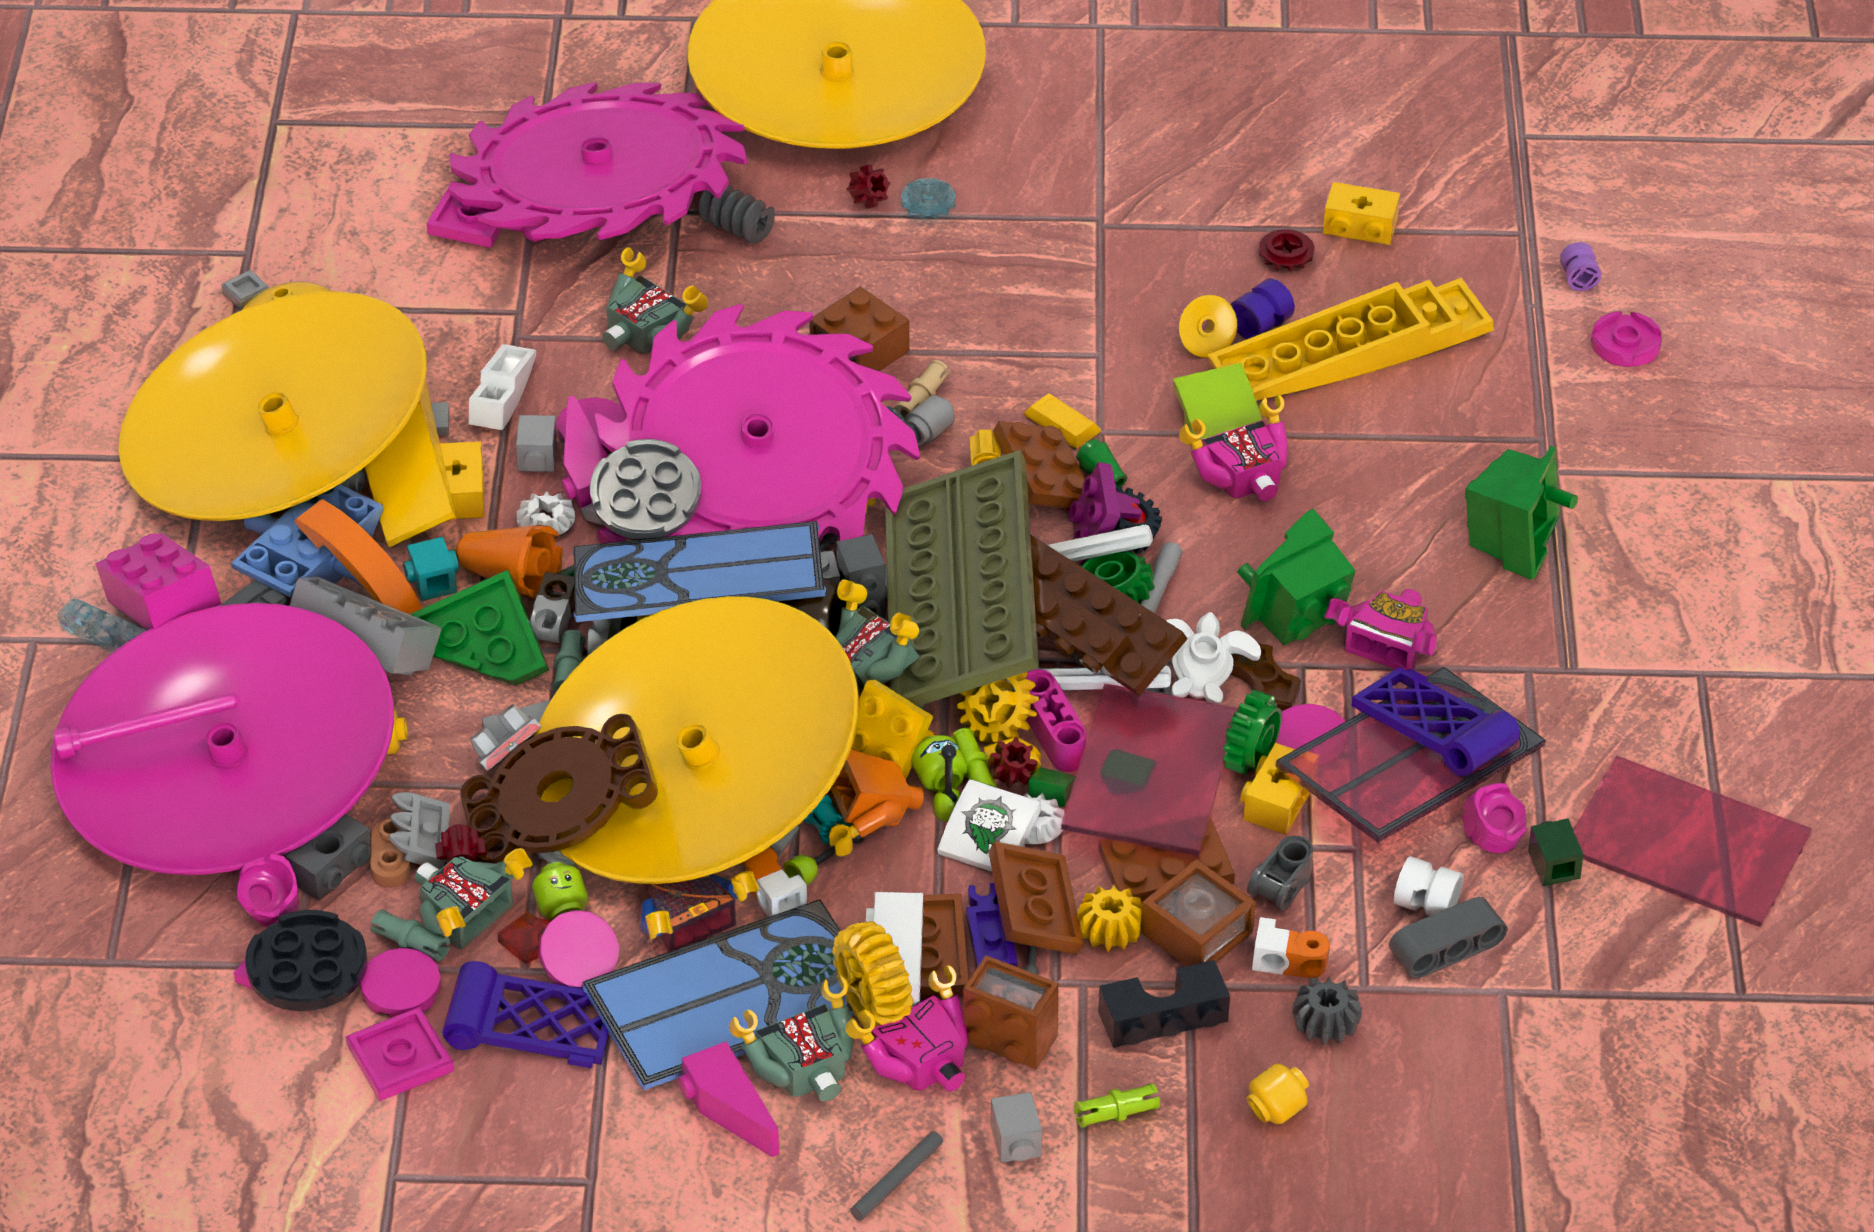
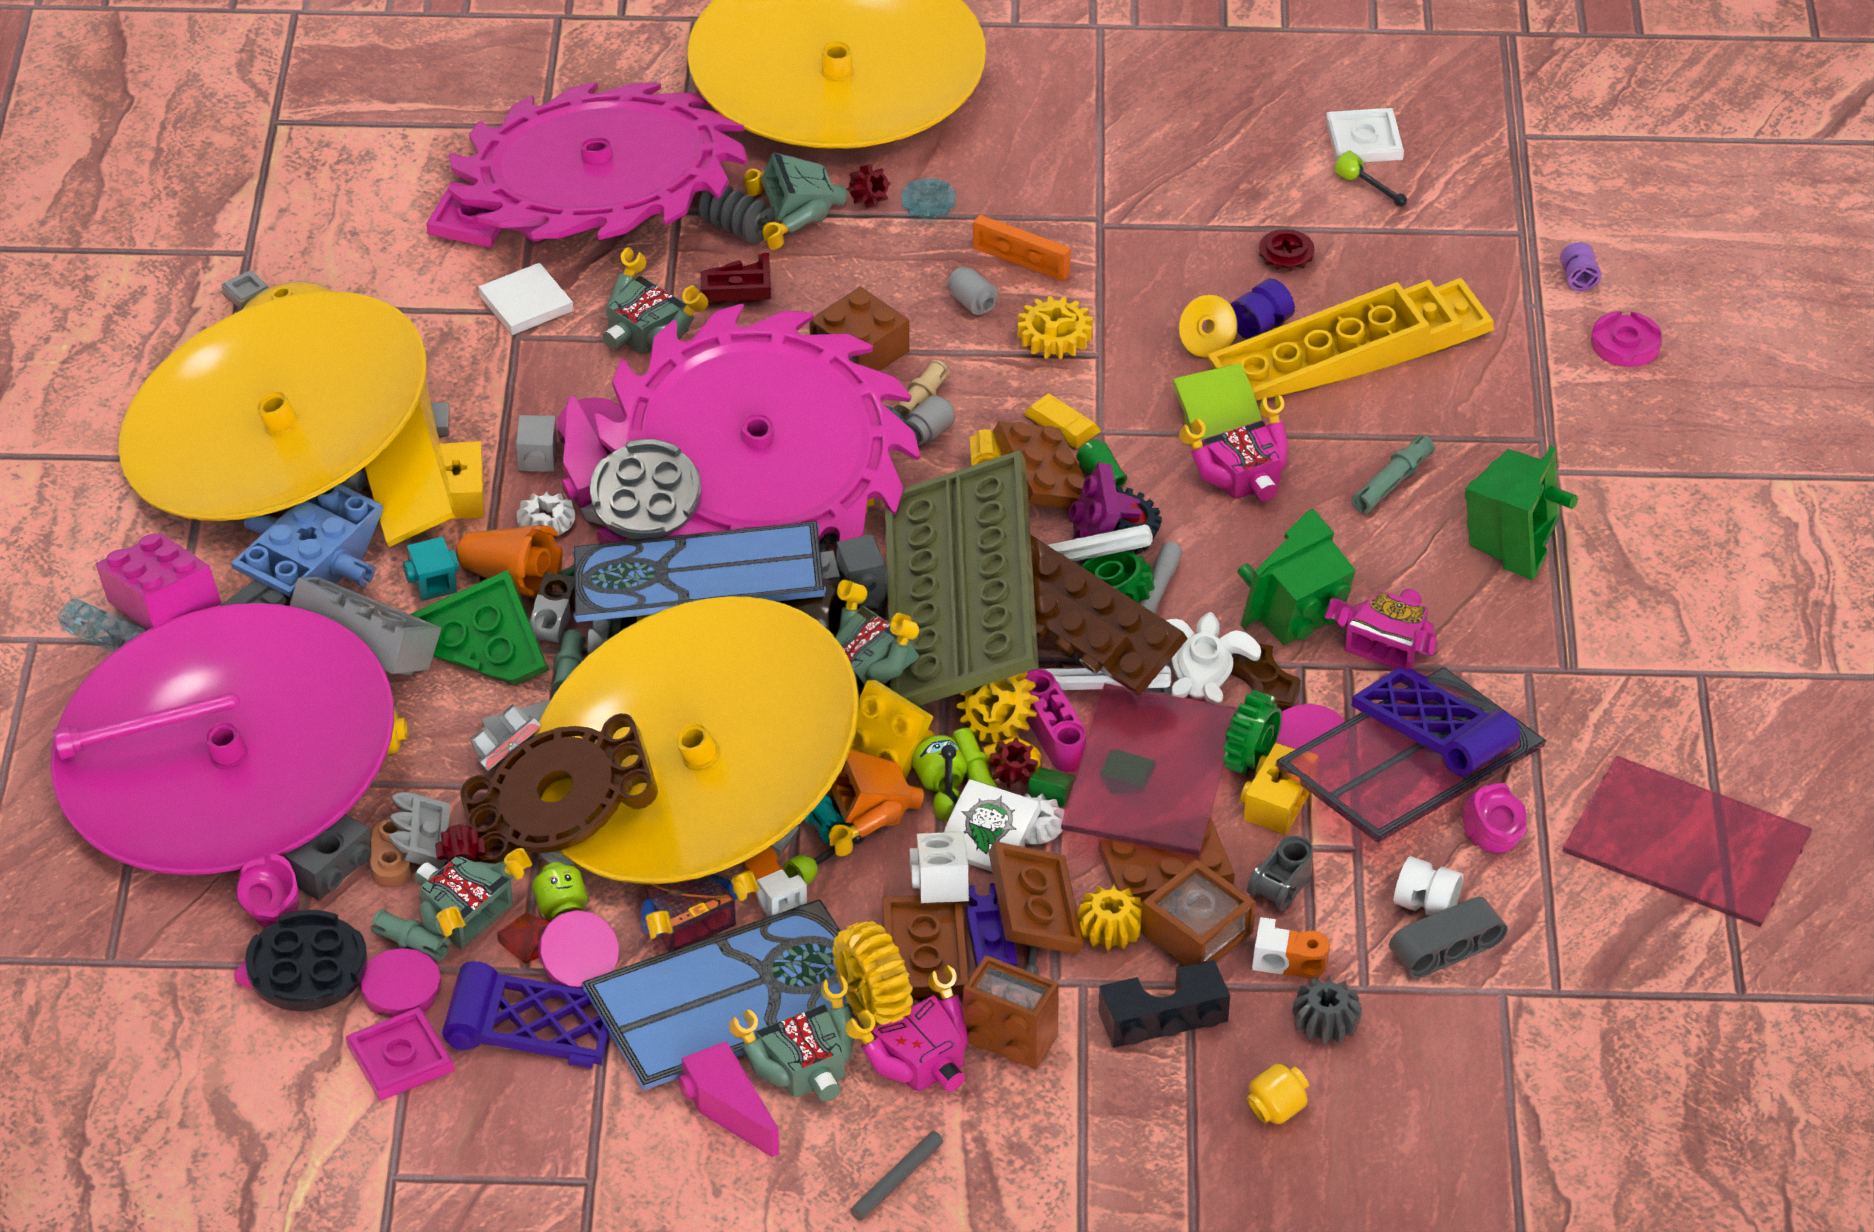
orange slope [294,499,422,614] -> none
white slope [468,344,536,430] -> none
white slope [866,892,923,1007] -> none
light grey brick [990,1092,1042,1163] -> none
lime pin [1074,1083,1160,1128] -> none
yellow brick [1323,182,1400,245] -> none
dark green brick [1528,818,1584,886] -> none
none -> white tile [478,263,573,335]
none -> dark red wing [700,253,771,303]
none -> sand green torso [744,153,847,250]
none -> white brick [910,832,969,903]
none -> light grey brick [947,267,998,315]
none -> orange plate [973,214,1071,282]
none -> yellow gear [1017,296,1093,359]
none -> white tile [1326,108,1404,163]
none -> hinge [1334,150,1407,207]
none -> sand green pin [1351,434,1435,514]

